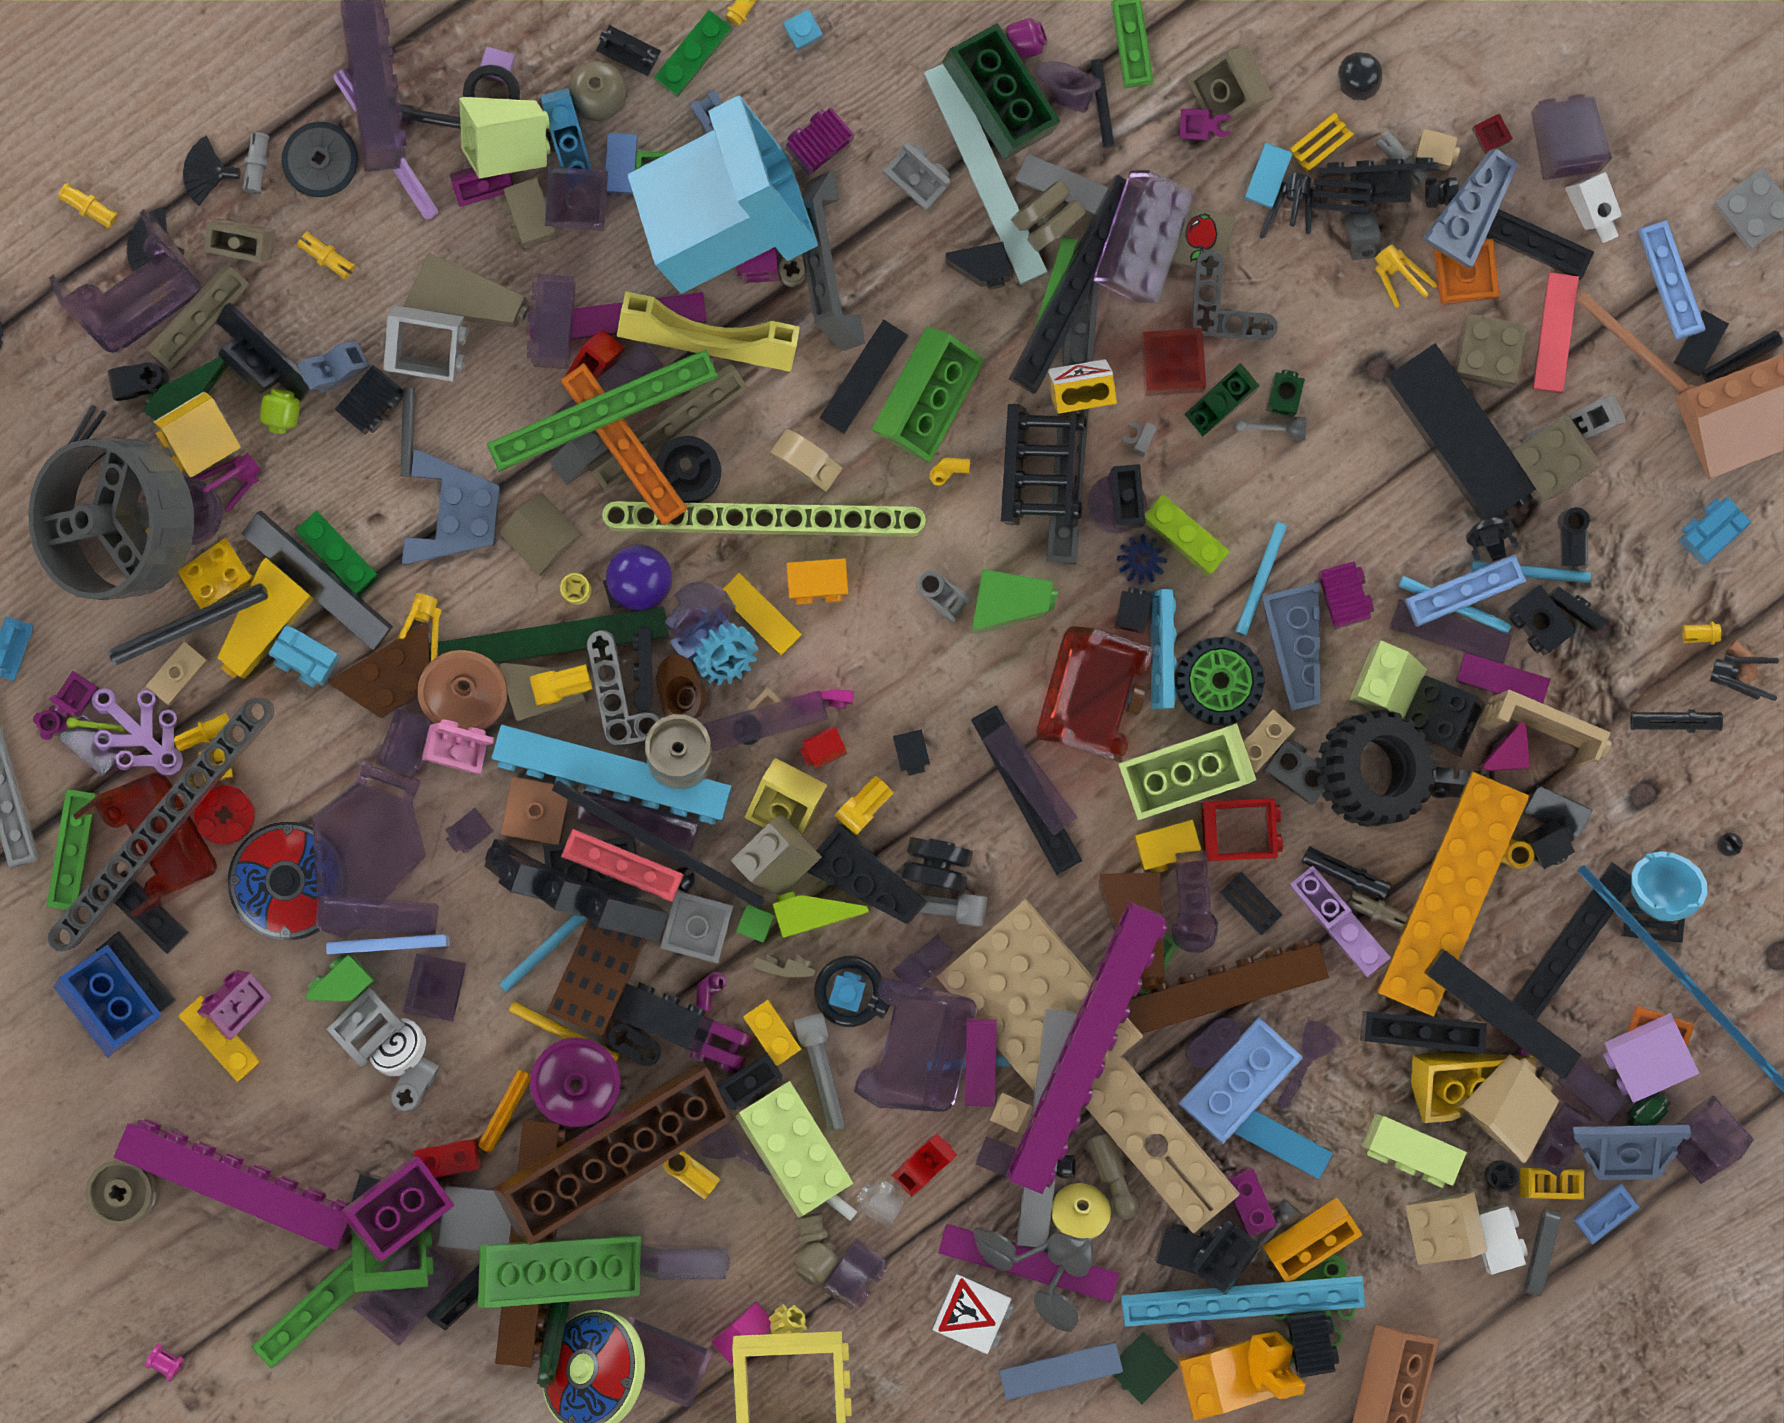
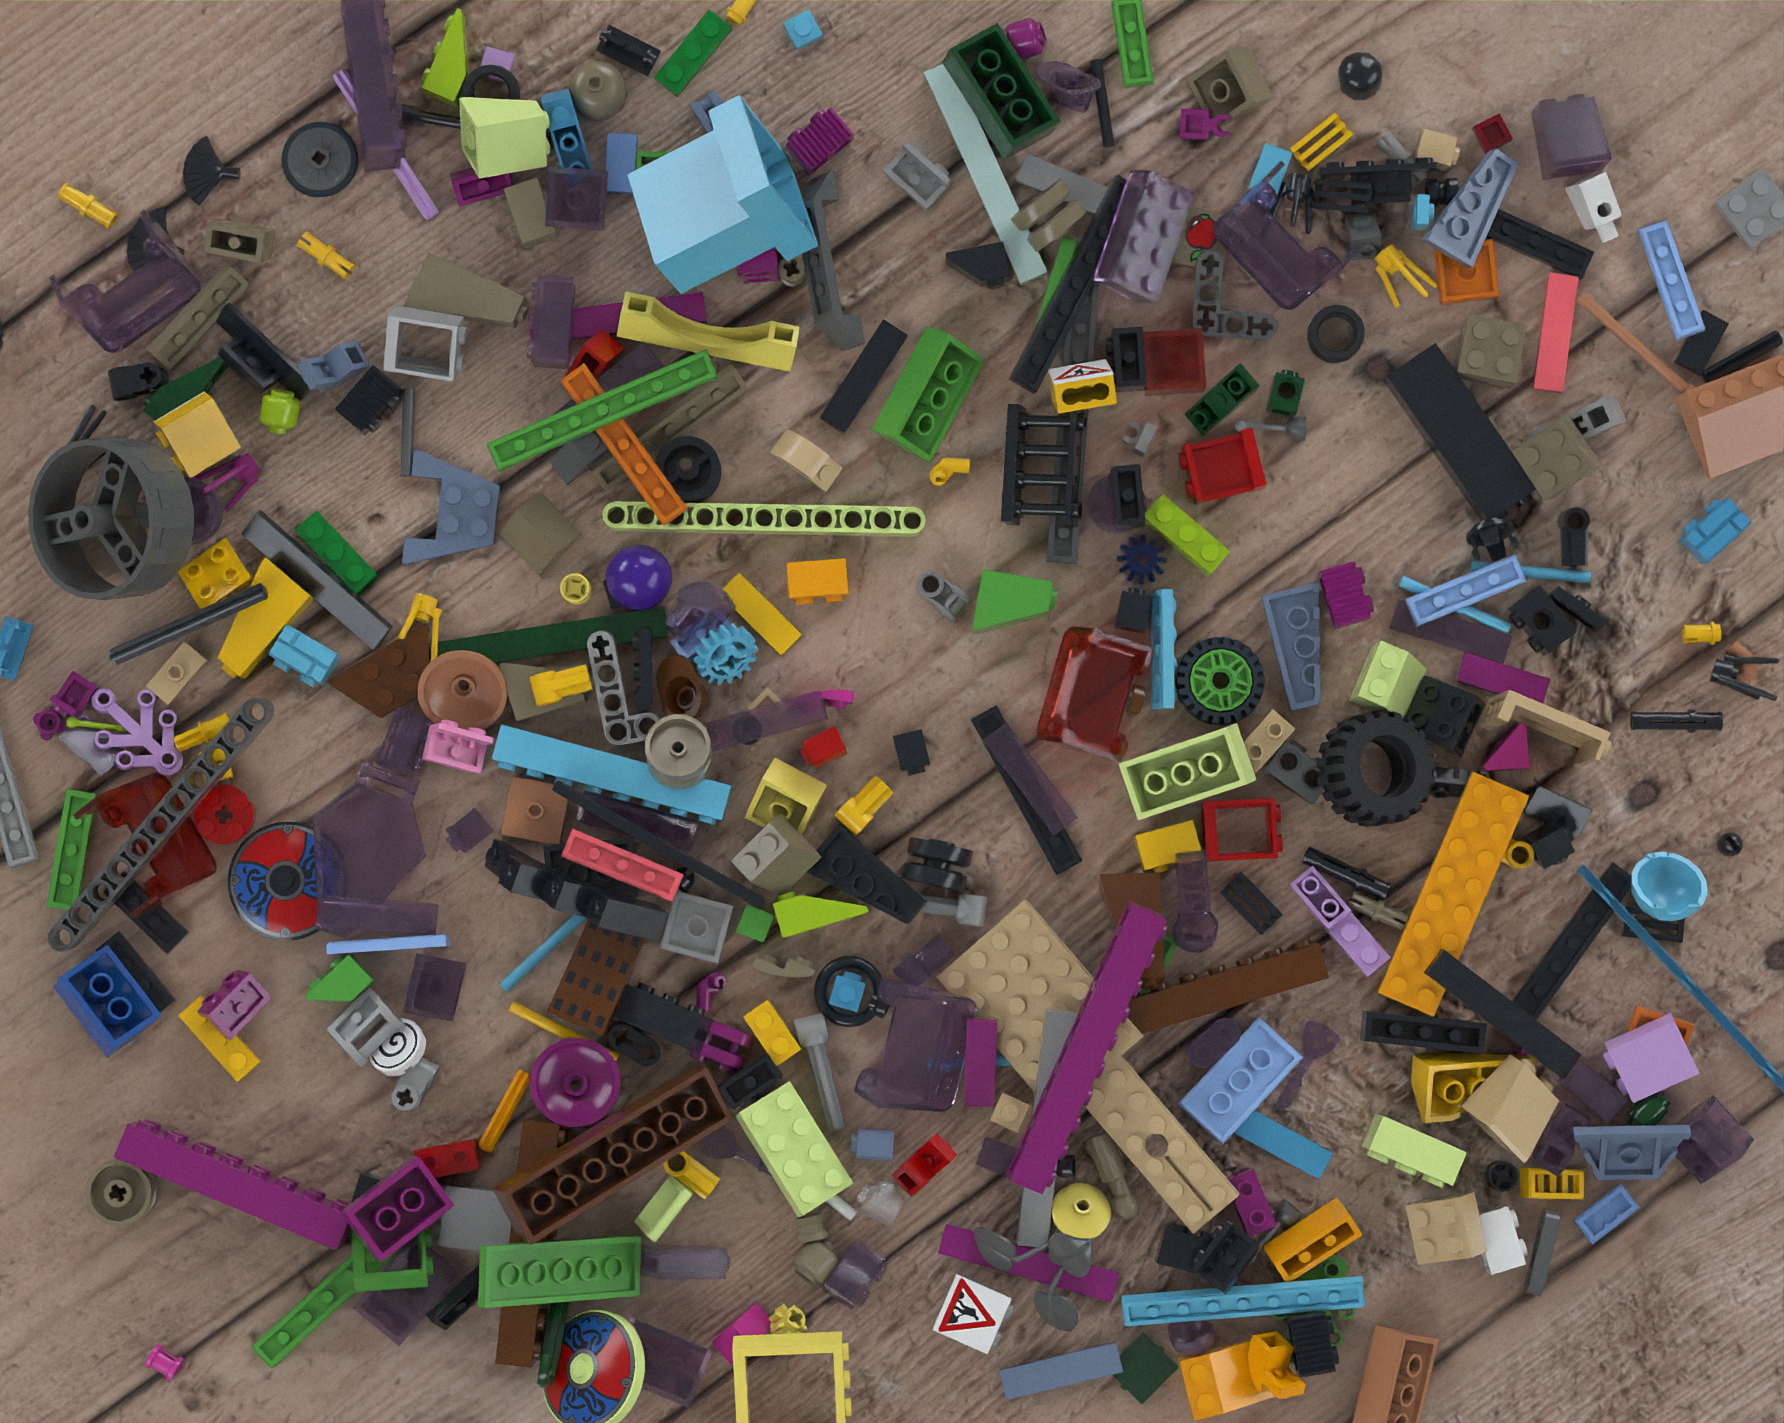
light grey pin [242,132,269,194] -> none
medium azure bar [1235,522,1287,636] -> none
none -> lime slope [421,8,469,108]
none -> yellowish green tile [634,1175,694,1242]
none -> sand blue brick [851,1128,894,1161]
none -> black brick [1106,326,1146,393]
none -> red panel [1178,428,1267,505]
none -> clear purple windscreen [1213,161,1361,310]
none -> black tyre [1307,305,1365,363]
none -> medium azure plate [1410,194,1434,230]

